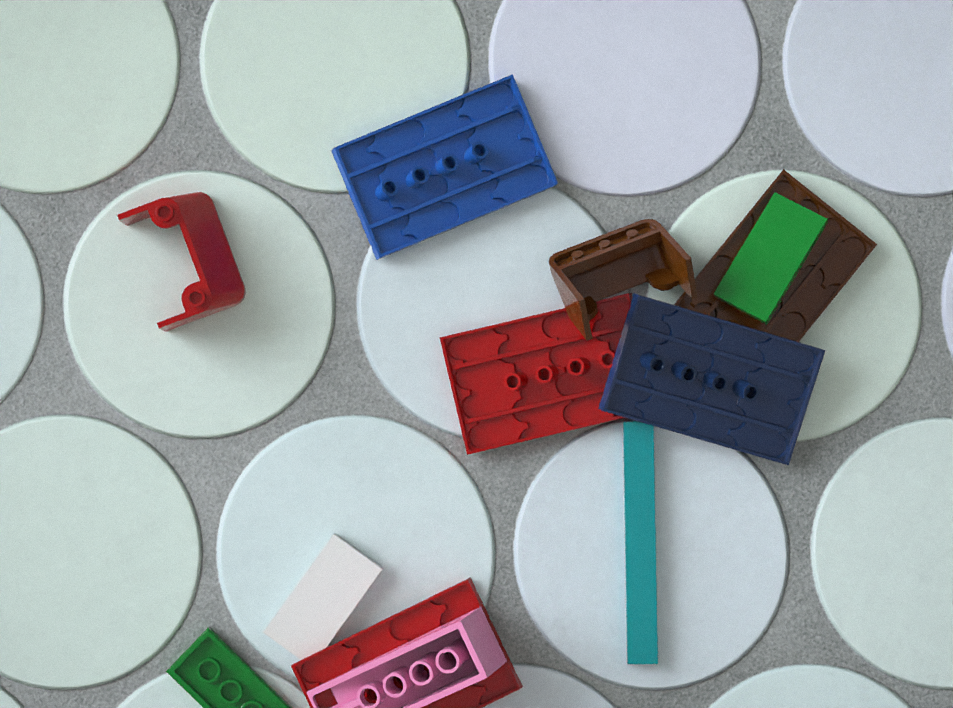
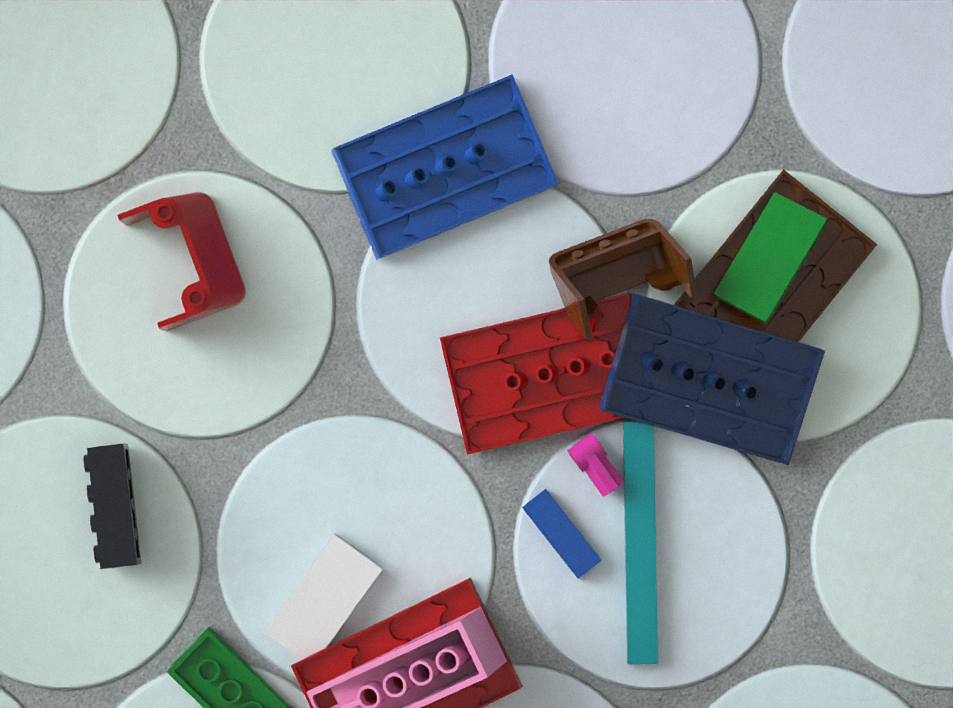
none -> black brick [83,443,142,569]
none -> blue tile [522,489,601,579]
none -> dark pink piece [567,433,624,497]

